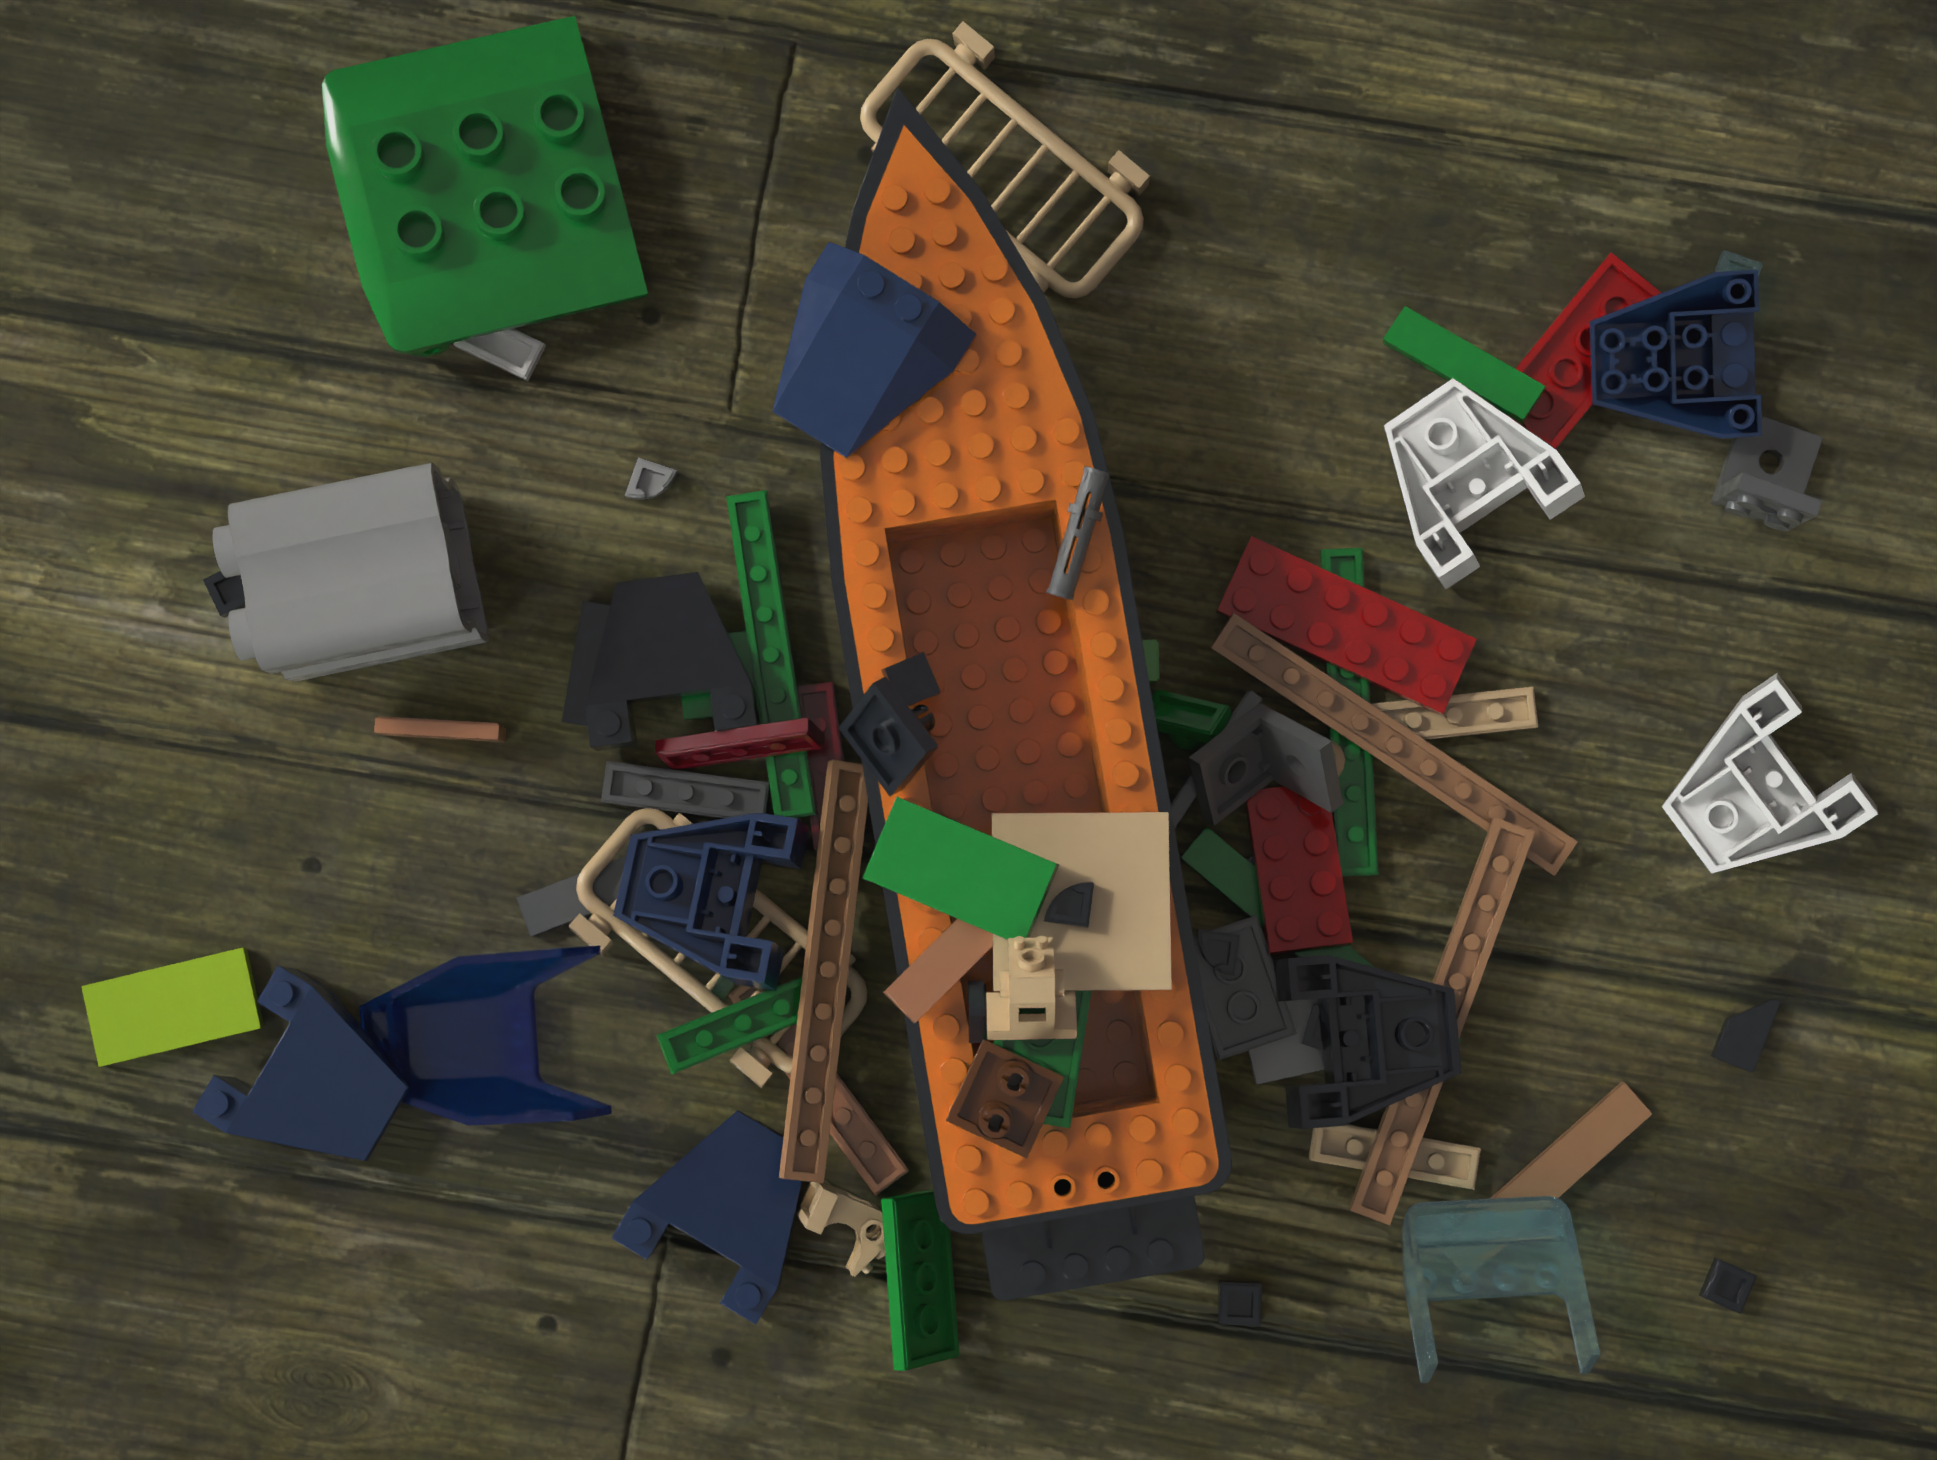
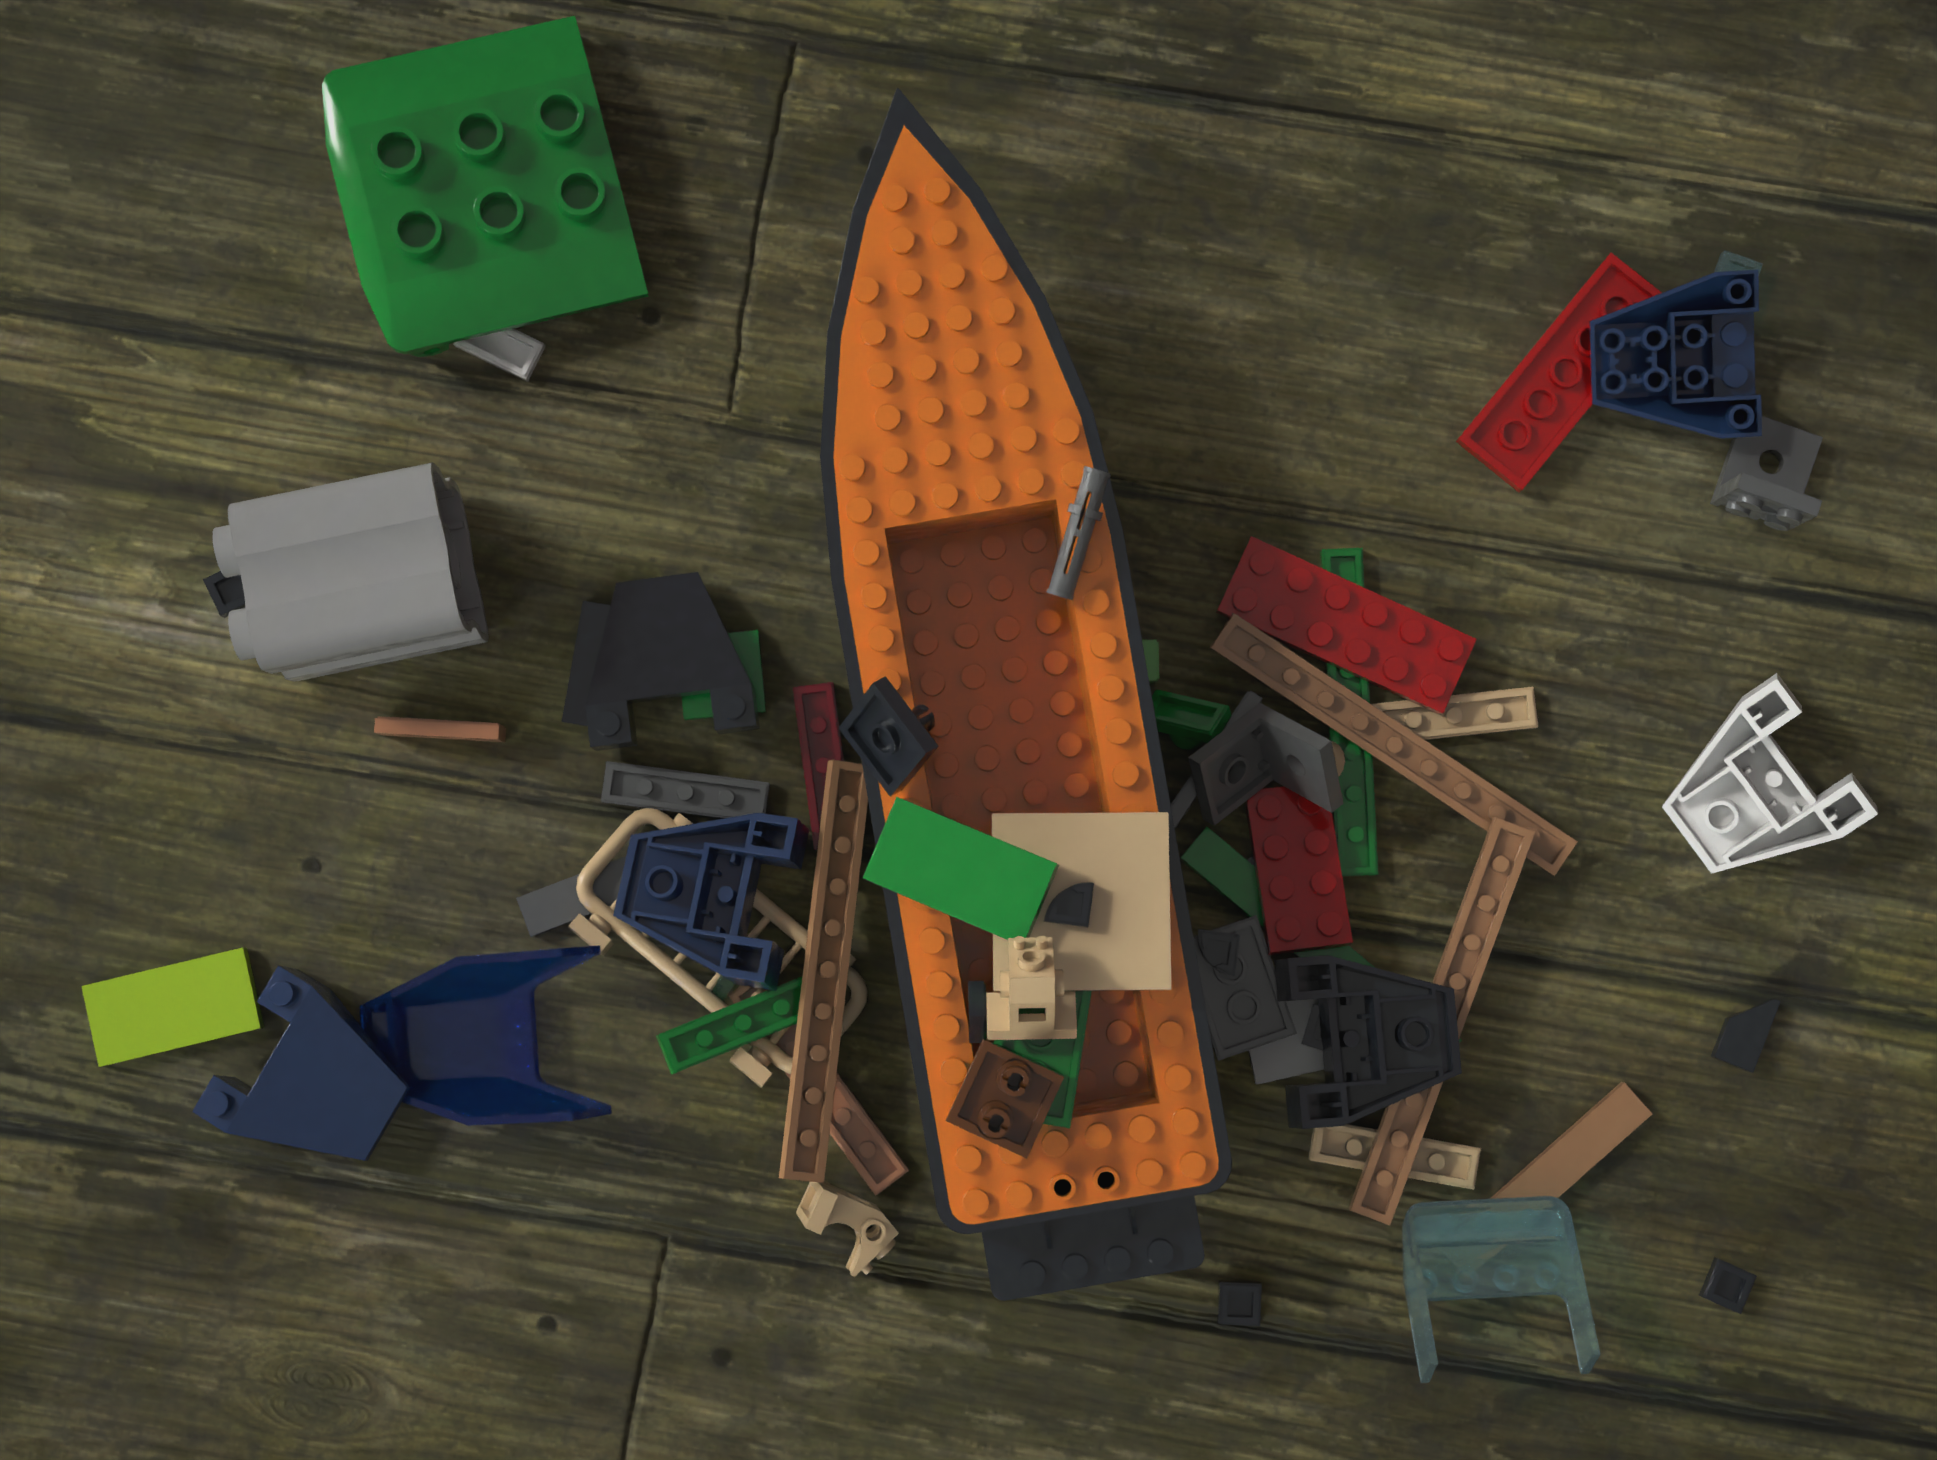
dark blue wedge [611,1110,803,1325] -> none
light grey tile [625,457,678,500] -> none
dark red tile [655,718,825,770] -> none
green tile [726,490,817,818] -> none
dark blue wedge [772,242,976,459] -> none
tan bar [860,21,1150,298] -> none
black tile [881,652,941,706] -> none
green tile [881,1189,959,1371] -> none
nougat tile [883,919,993,1024] -> none
green tile [1383,306,1546,424] -> none
white wedge [1384,379,1585,589] -> none

